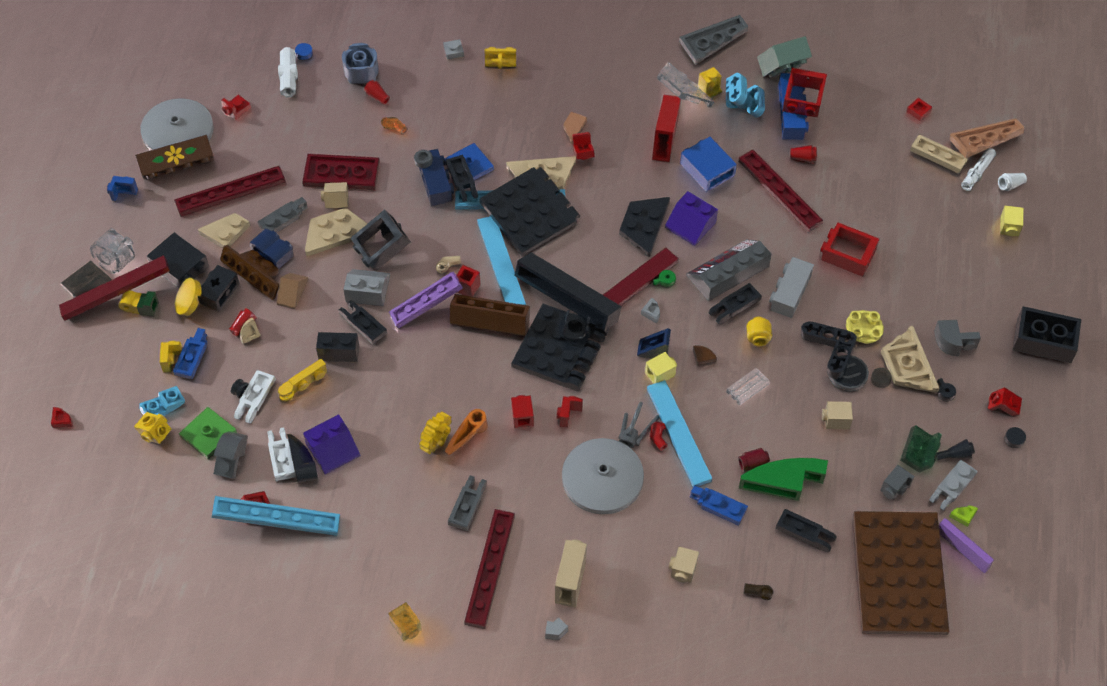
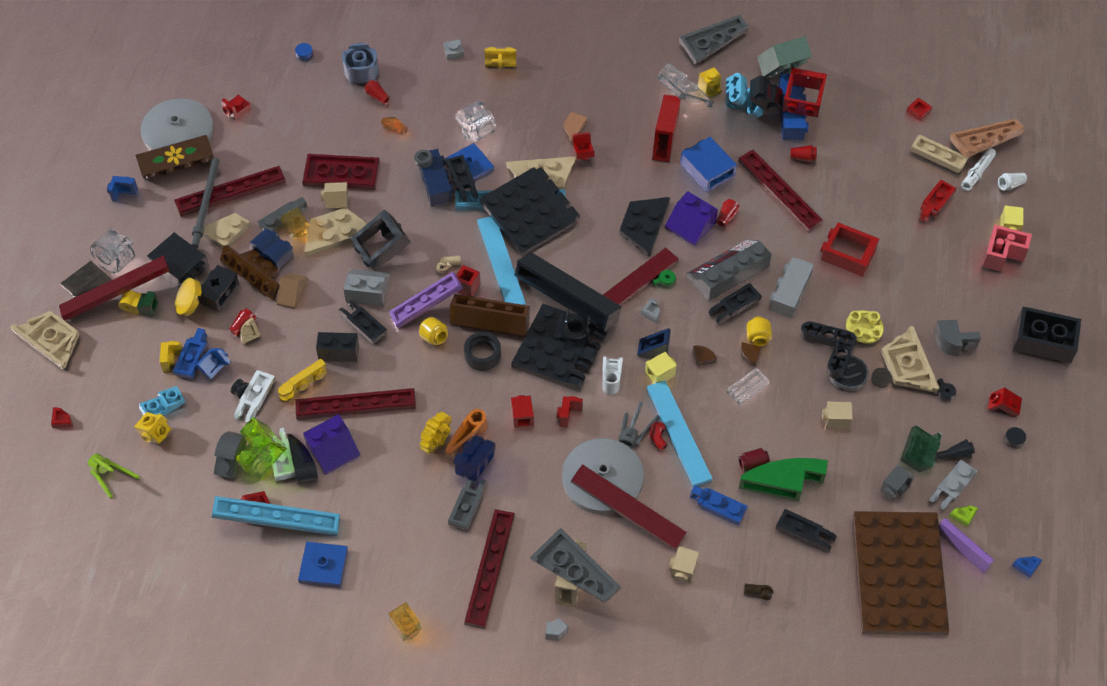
bright green plate [179,407,237,459] -> none
white piece [278,47,298,98] -> none
none -> tan wing [10,311,79,370]
none -> lime plant [88,453,140,498]
none -> dark grey bar [191,158,220,249]
none -> blue bracket [195,348,231,379]
none -> clear neon green brick [236,417,287,479]
none -> clear yellow brick [280,207,310,239]
none -> dark red tile [295,388,416,420]
none -> blue plate [298,542,348,587]
none -> yellow head [419,317,448,346]
none -> clear blue brick [453,435,496,482]
none -> clear brick [455,100,496,142]
none -> black tyre [464,332,501,371]
none -> dark grey wing [530,528,621,603]
none -> dark red tile [571,464,687,551]
none -> white piece [602,356,623,395]
none -> red cone [716,199,740,227]
none -> reddish brown tile [741,342,761,366]
none -> black brick [750,75,783,114]
none -> red hinge [919,179,957,223]
none -> coral brick [982,225,1032,272]
none -> blue tile [1012,556,1042,578]

